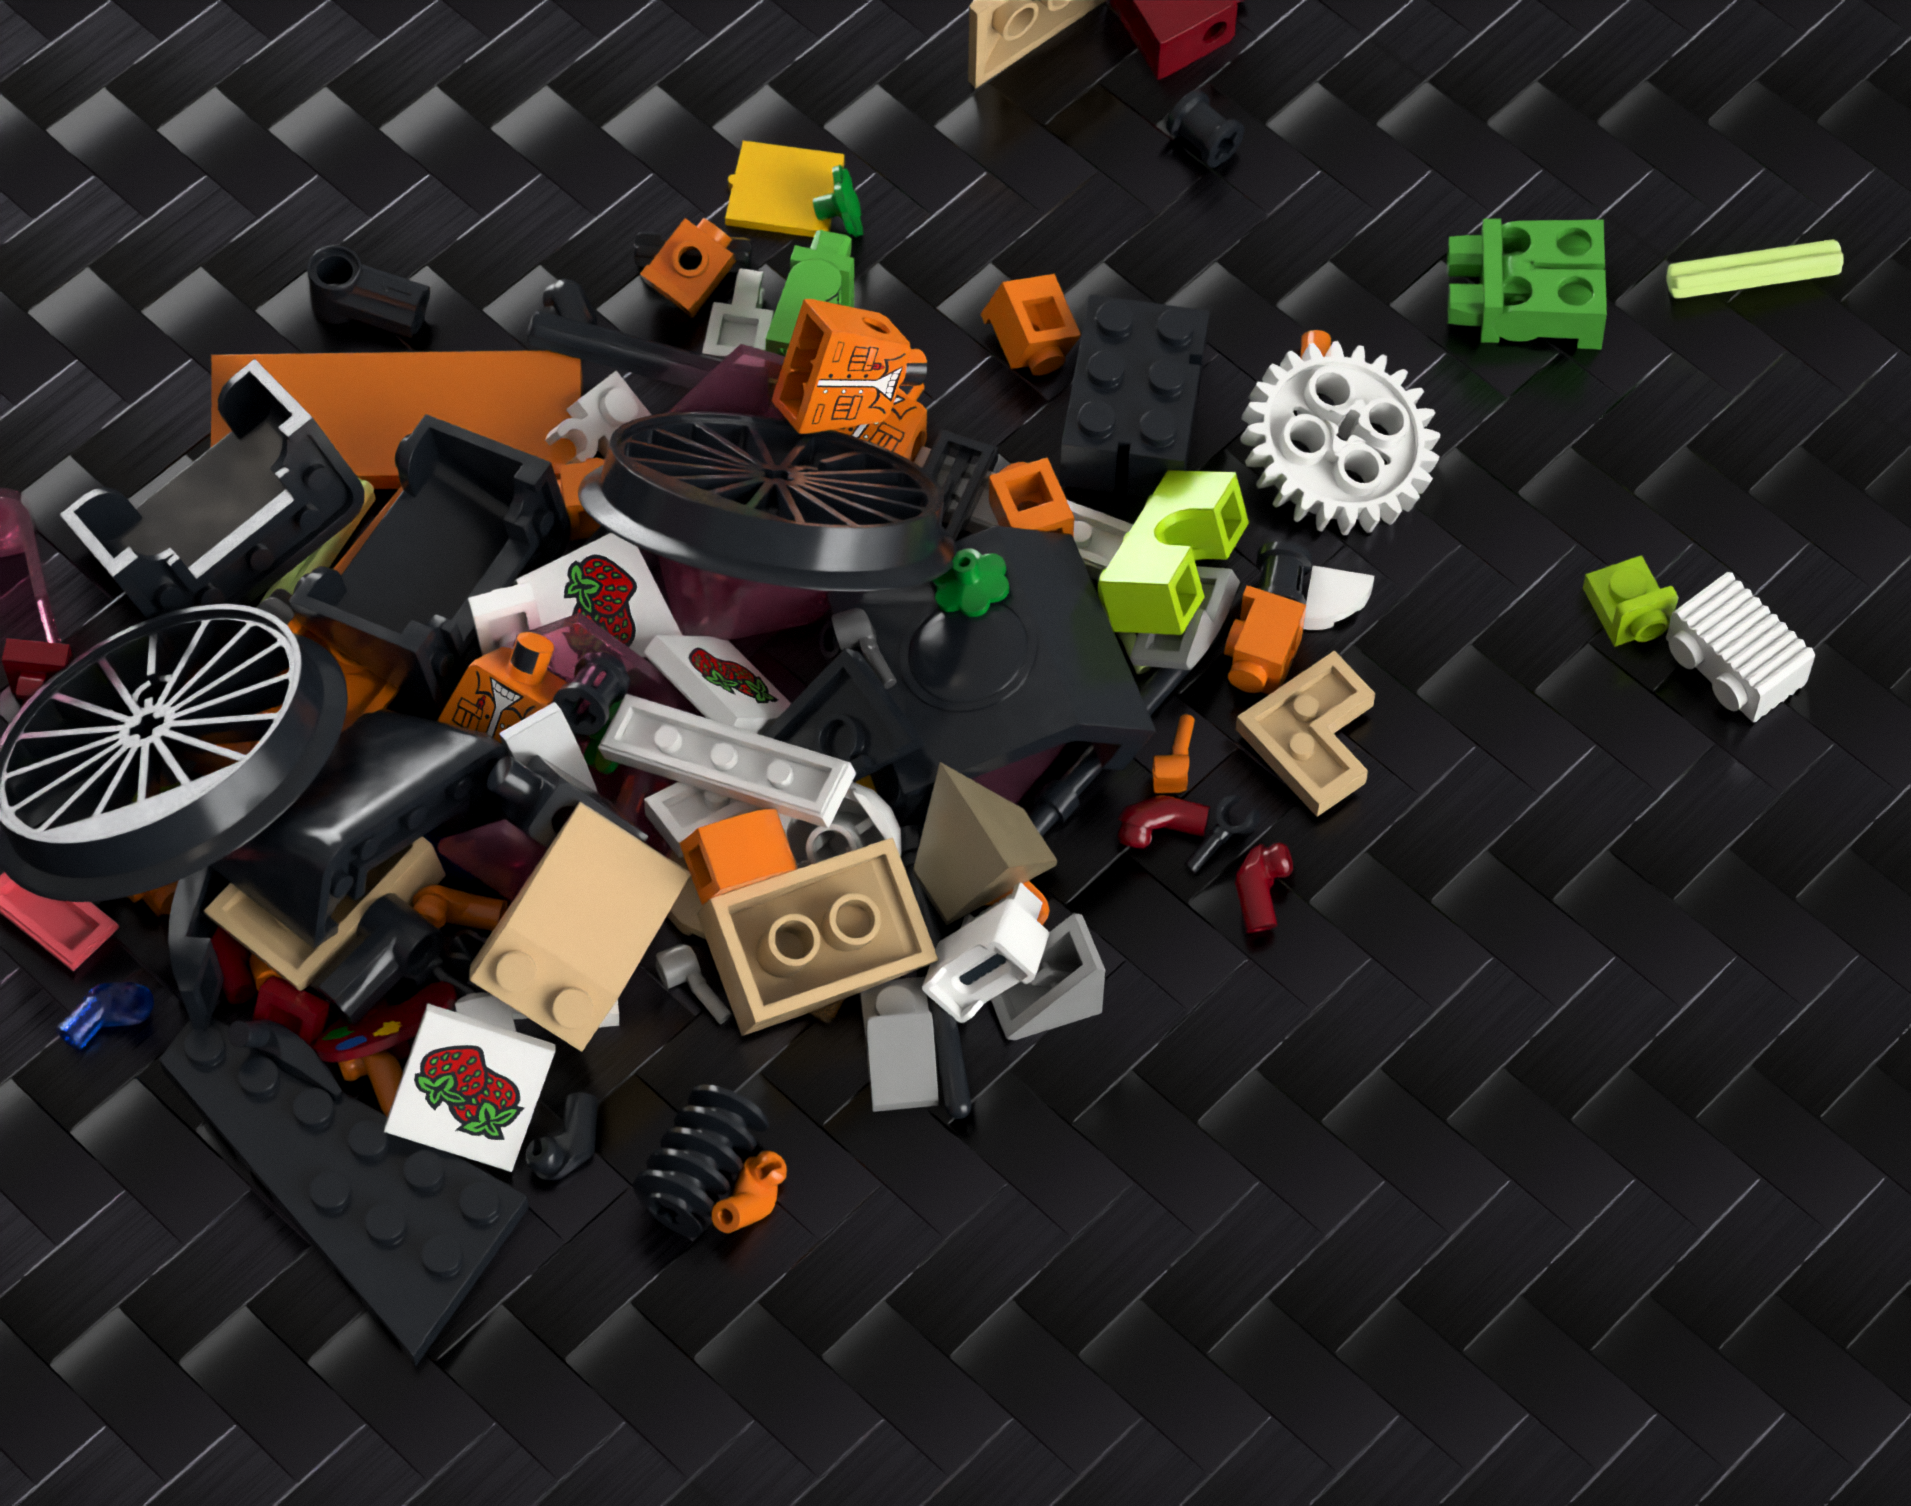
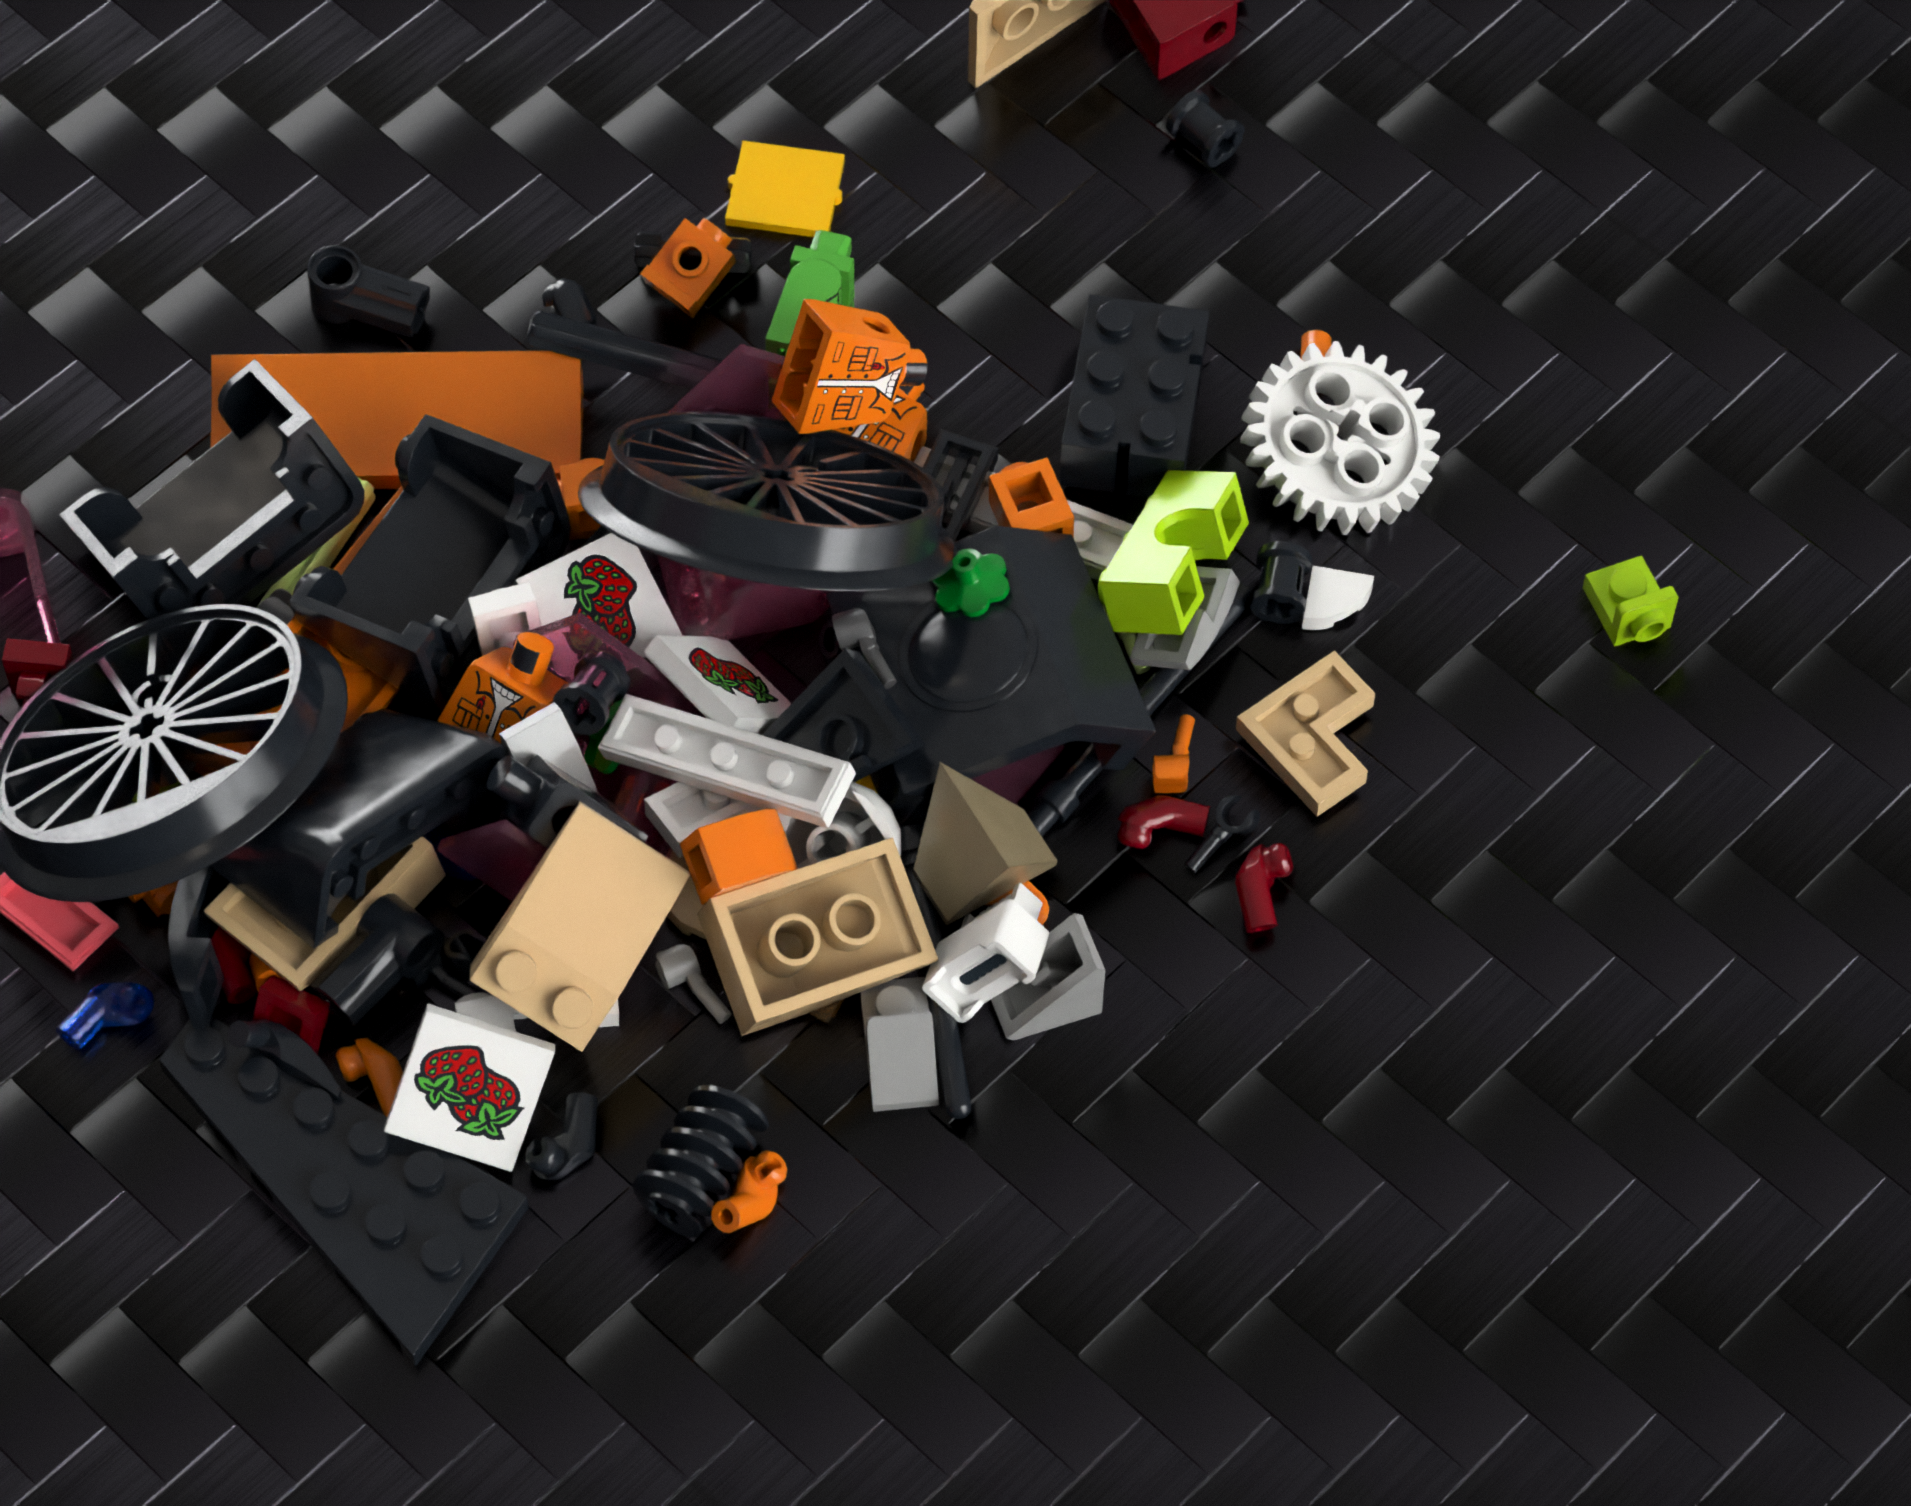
dark red piece [315,981,458,1062] -> none
orange arm [412,884,507,931] -> none
white plate [545,371,651,465] -> none
white plate [702,269,774,372] -> none
green plant [813,165,863,237] -> none
orange brick [981,274,1081,376] -> none
orange brick [1224,585,1307,695] -> none
bright green hips [1447,219,1607,349] -> none
white brick [1666,572,1815,722] -> none
yellowish green axle [1667,240,1843,299] -> none

